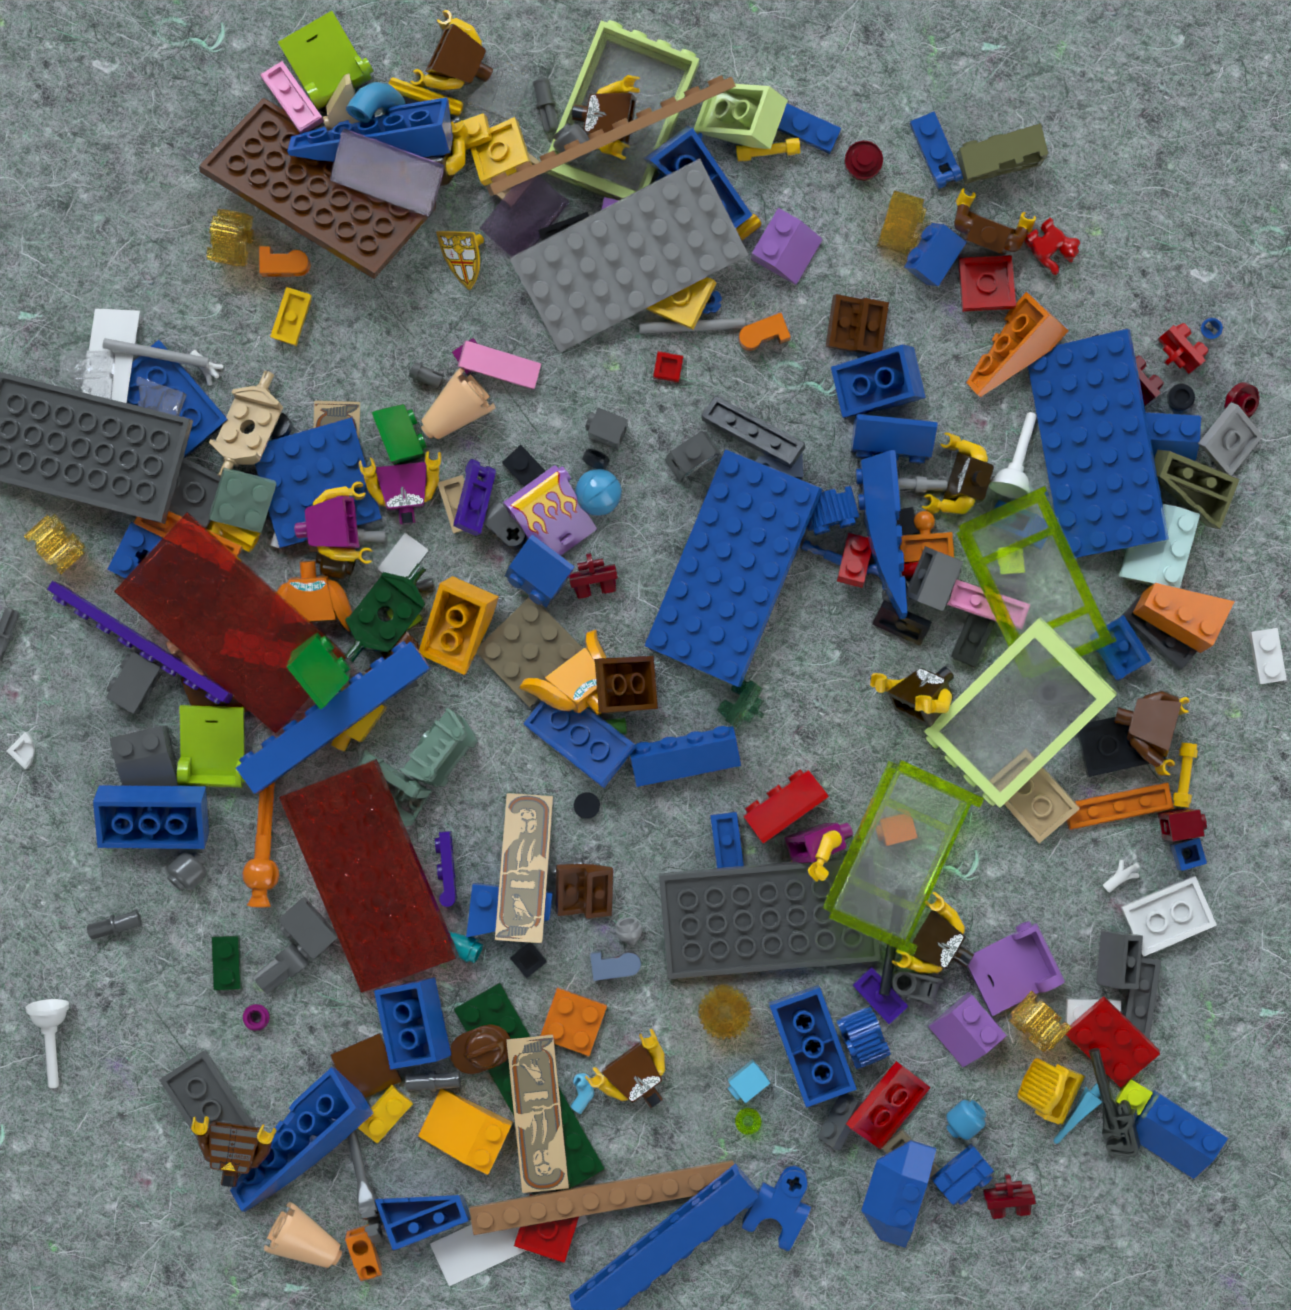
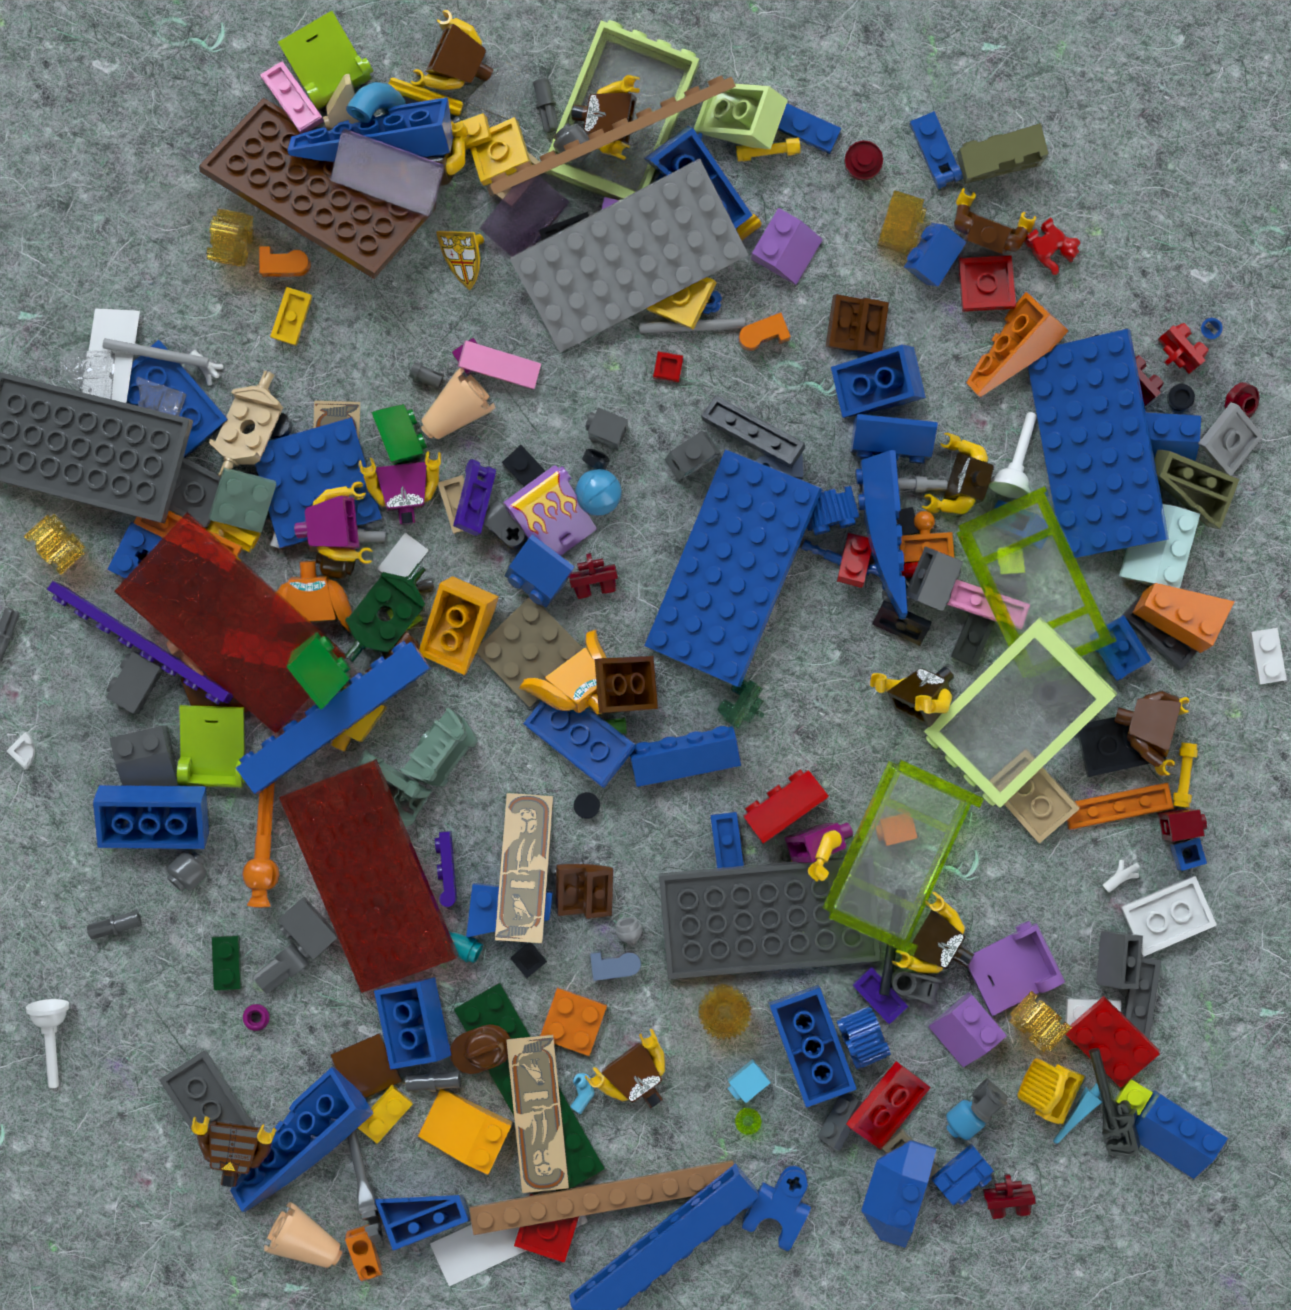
none -> dark grey piece [971,1078,1008,1123]

